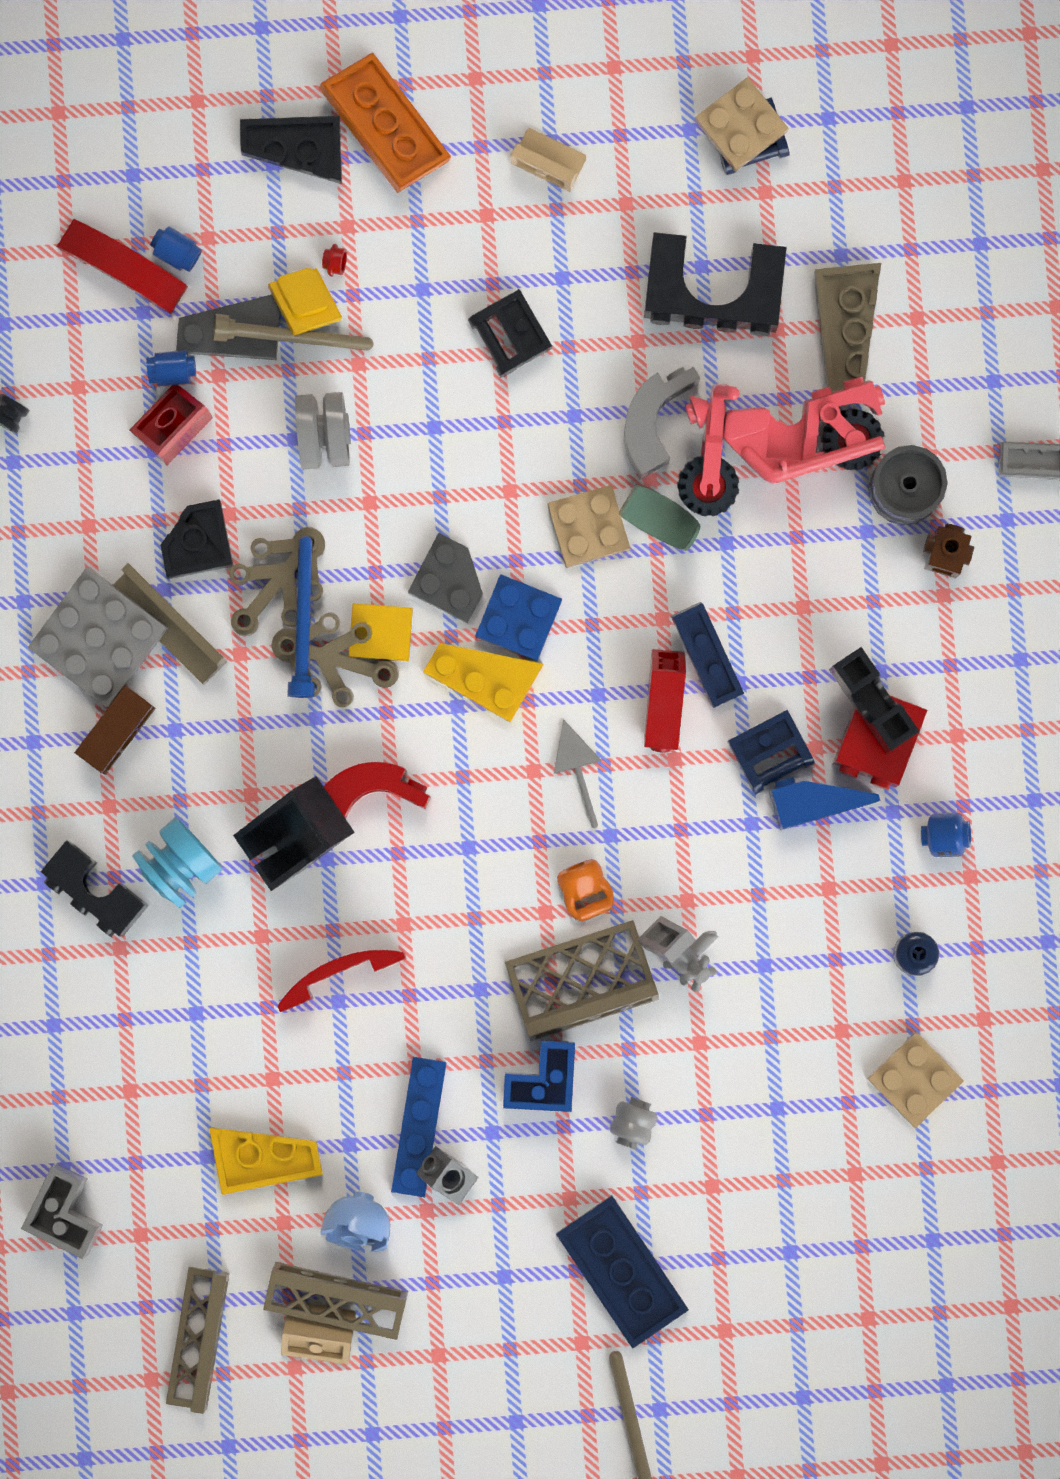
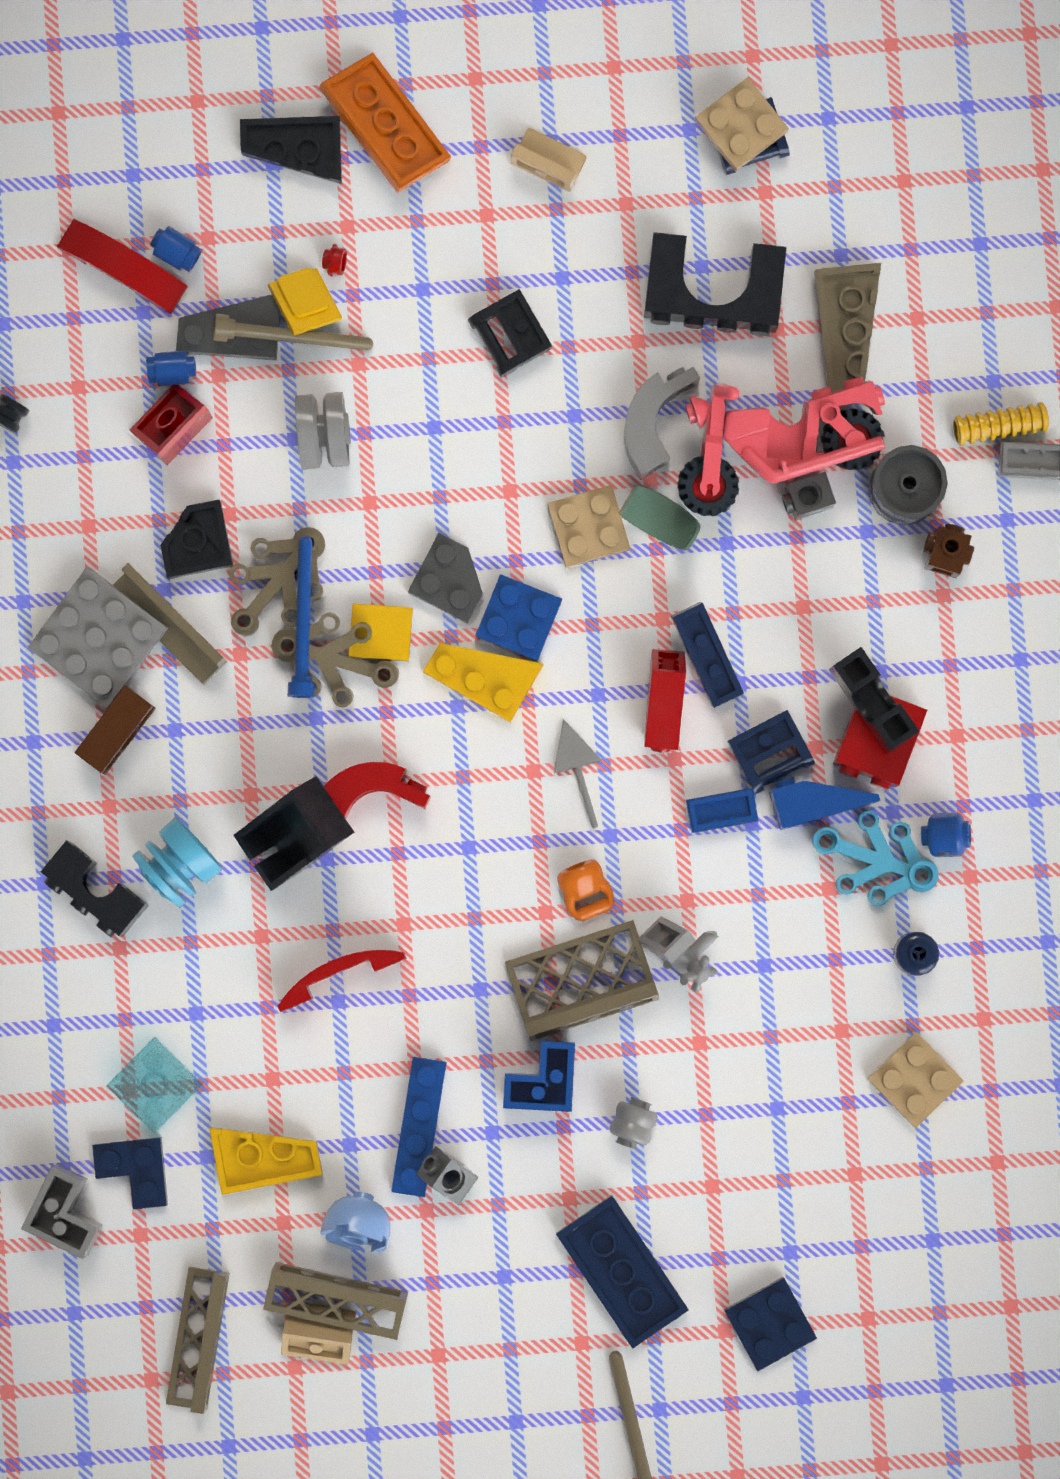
none -> dark blue plate [92,1137,168,1210]
none -> clear light blue plate [106,1037,204,1134]
none -> blue plate [686,788,759,833]
none -> dark blue plate [724,1277,817,1372]
none -> dark grey brick [782,471,836,521]
none -> medium azure plant [812,811,939,906]
none -> yellow piece [953,402,1049,446]

